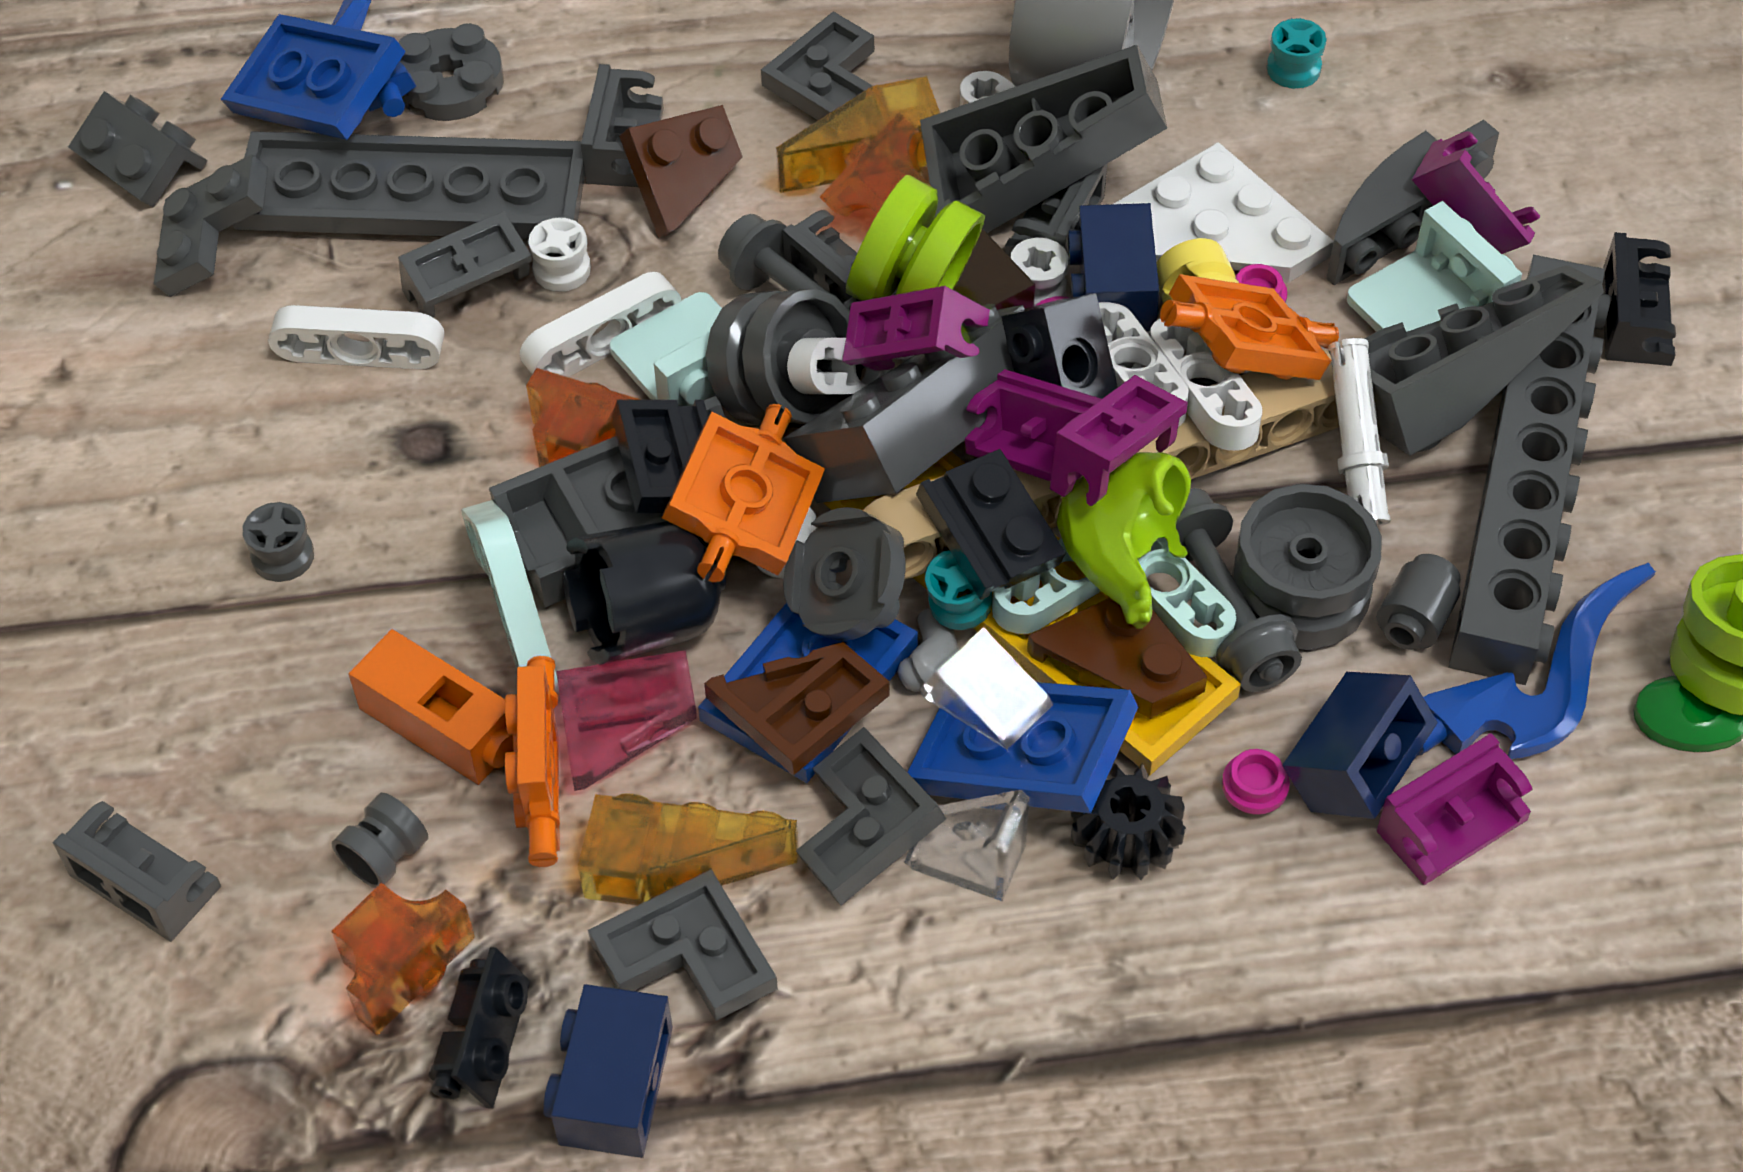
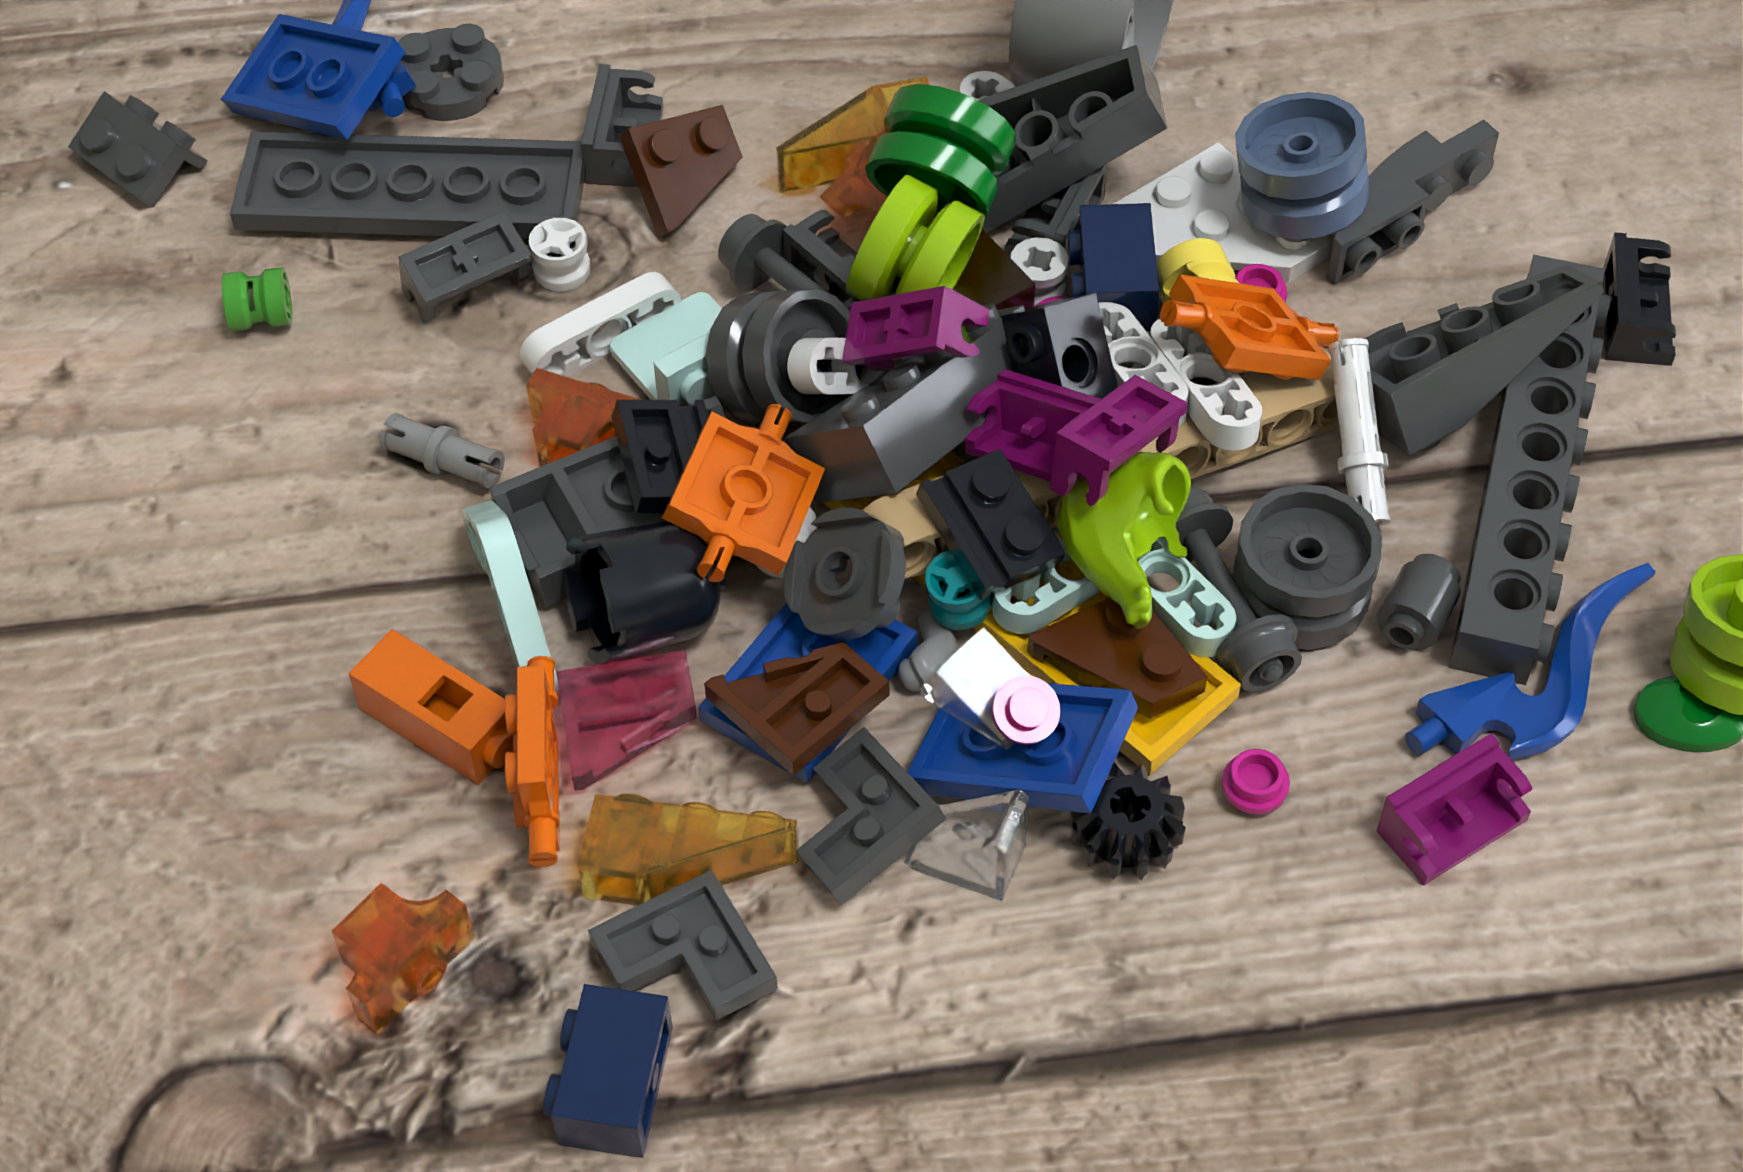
dark grey hinge [52,801,222,942] -> none
dark grey plate [154,154,268,297] -> none
dark grey wheel [243,502,314,582] -> none
white beam [268,305,444,369] -> none
dark grey wheel [331,792,428,889] -> none
black hinge [429,947,530,1109] -> none
dark grey plate [761,11,881,136] -> none
teal wheel [1267,18,1327,89] -> none
dark blue brick [1282,671,1438,819] -> none
light aqua bracket [1347,201,1522,332] -> none
magenta hinge [1411,131,1540,254] -> none
none -> bright green wheel [222,267,292,331]
none -> light grey pin [380,413,505,488]
none -> green wheel [865,84,1016,219]
none -> plate [991,676,1060,745]
none -> sand blue wheel [1235,92,1370,240]

